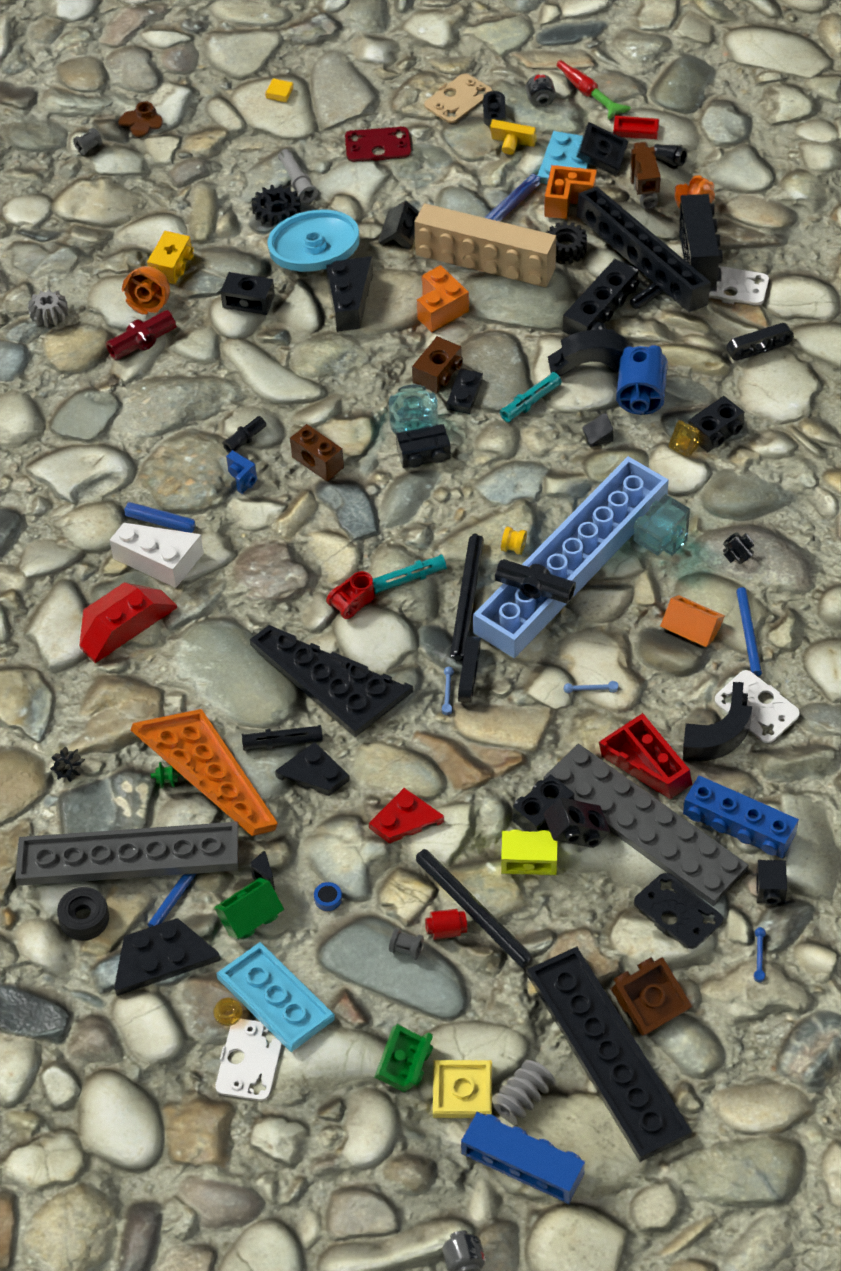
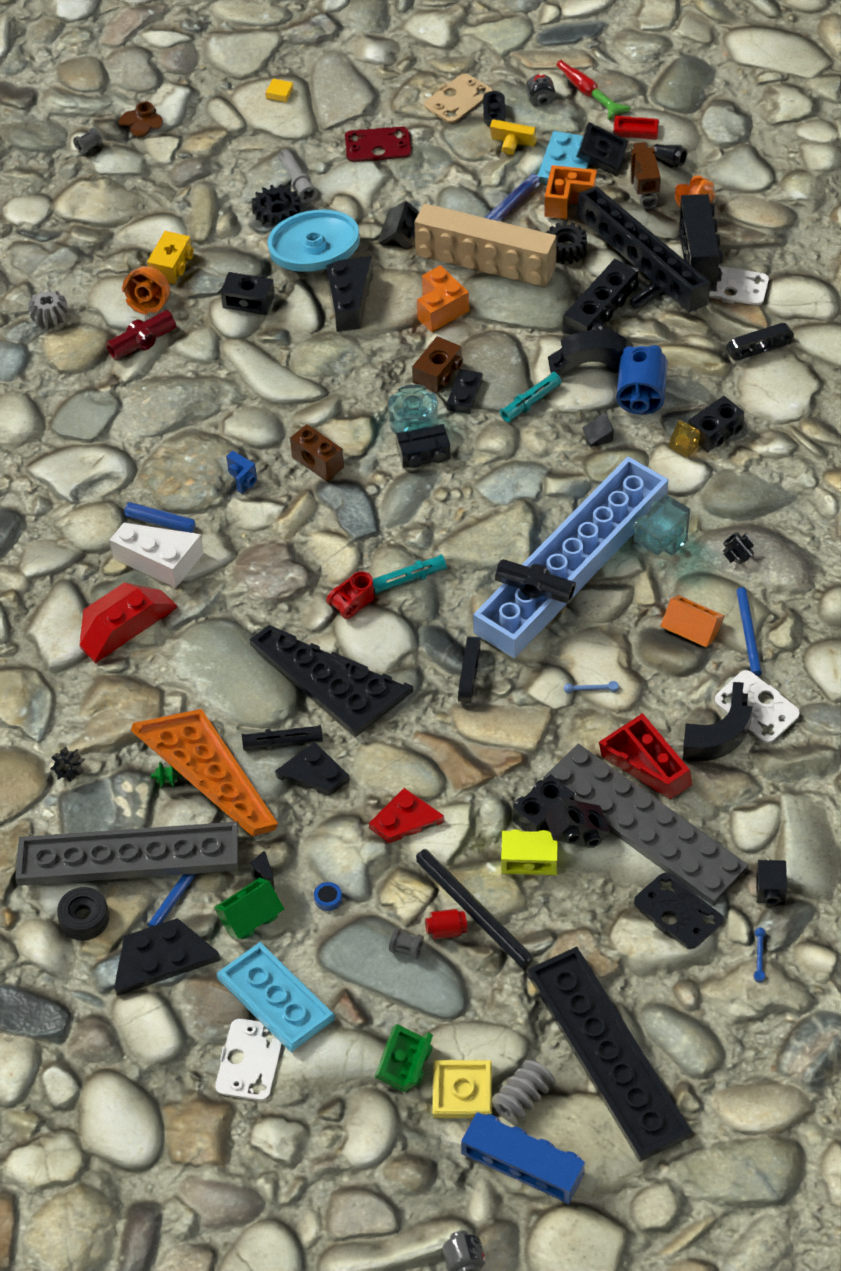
clear yellow plate [213,998,242,1026] -> none
black axle [222,416,267,453] -> none
medium blue hinge [442,667,454,715] -> none
black axle [450,533,484,661] -> none
yellow wheel [501,526,527,555] -> none
reddish brown plate [610,957,693,1037] -> none
blue brick [683,775,799,859] -> none

